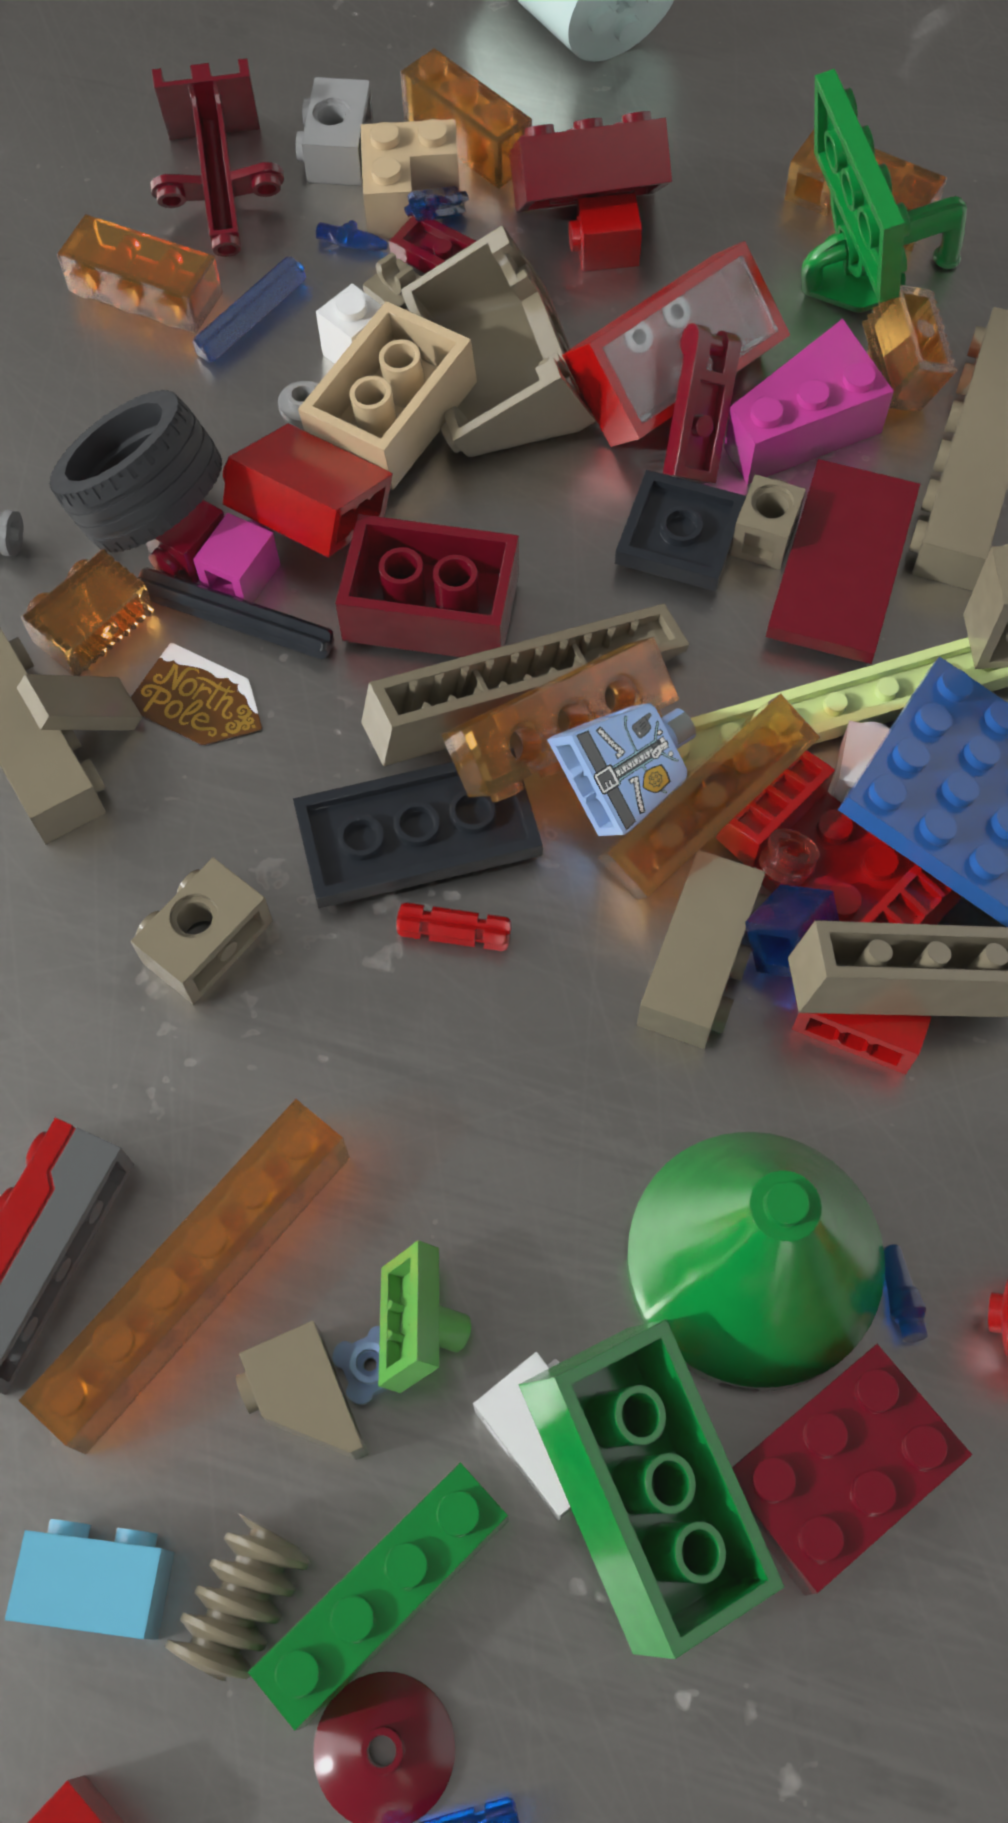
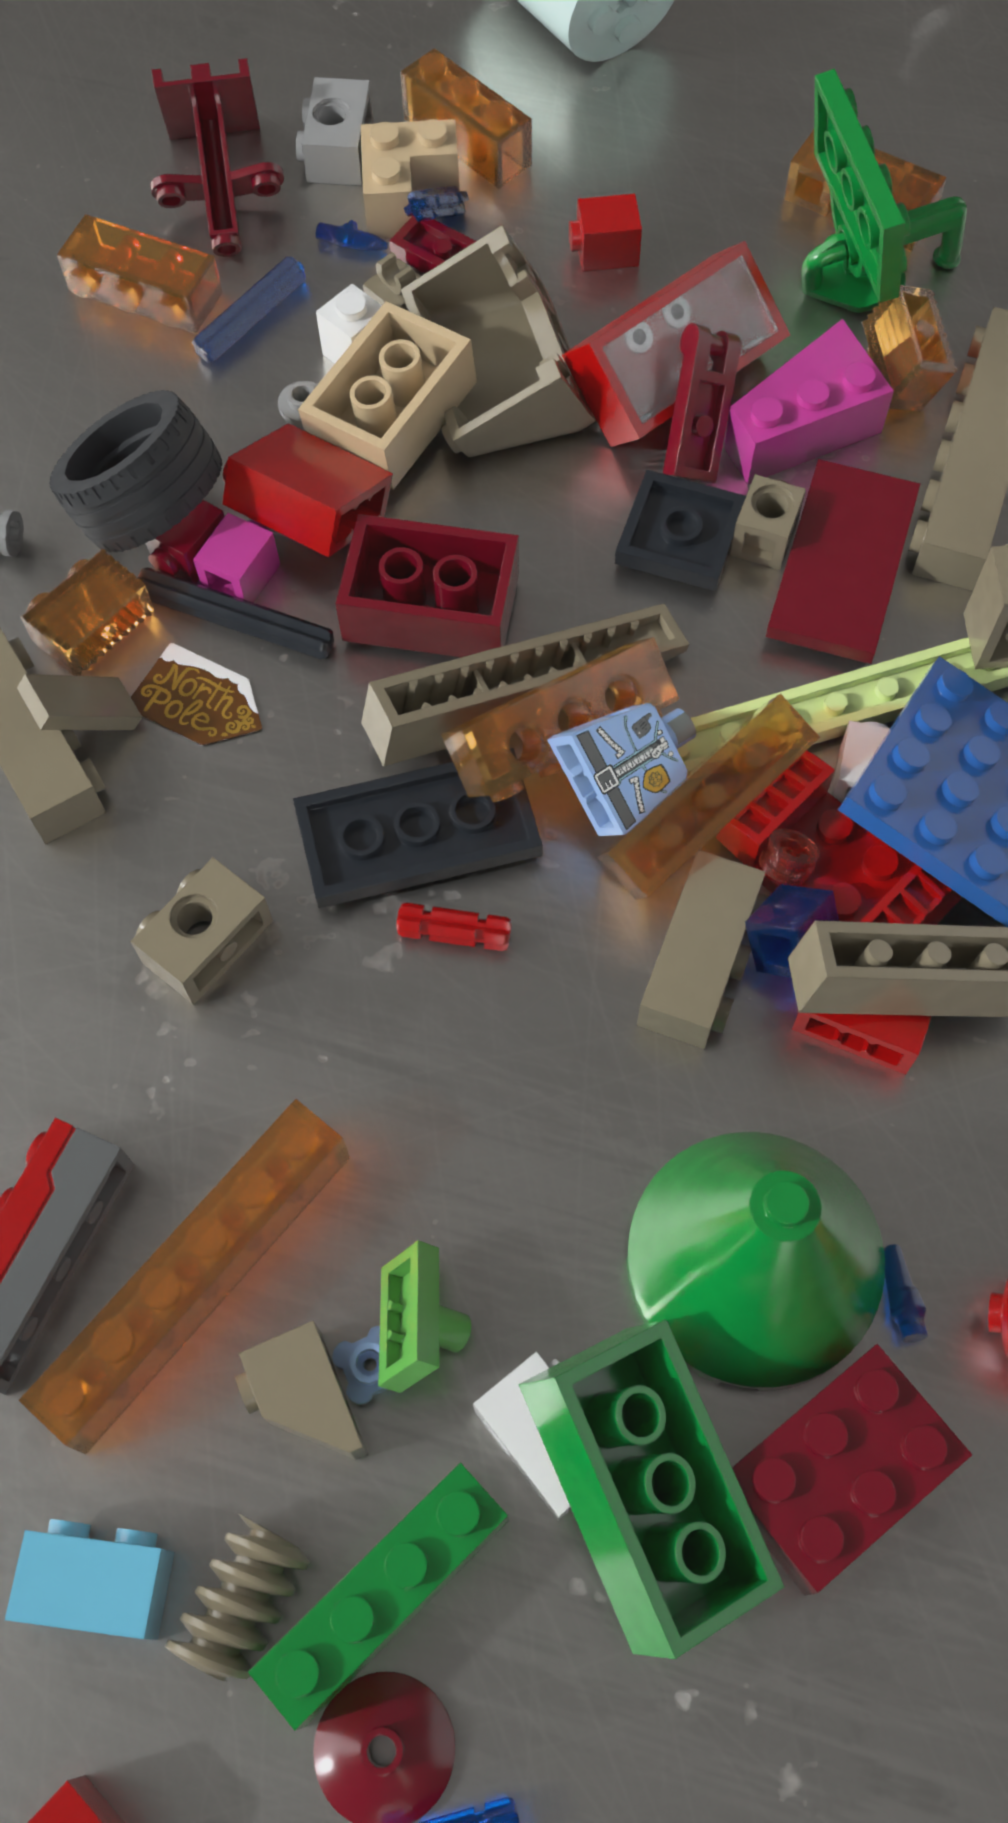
dark red brick [509,111,672,213] -> none

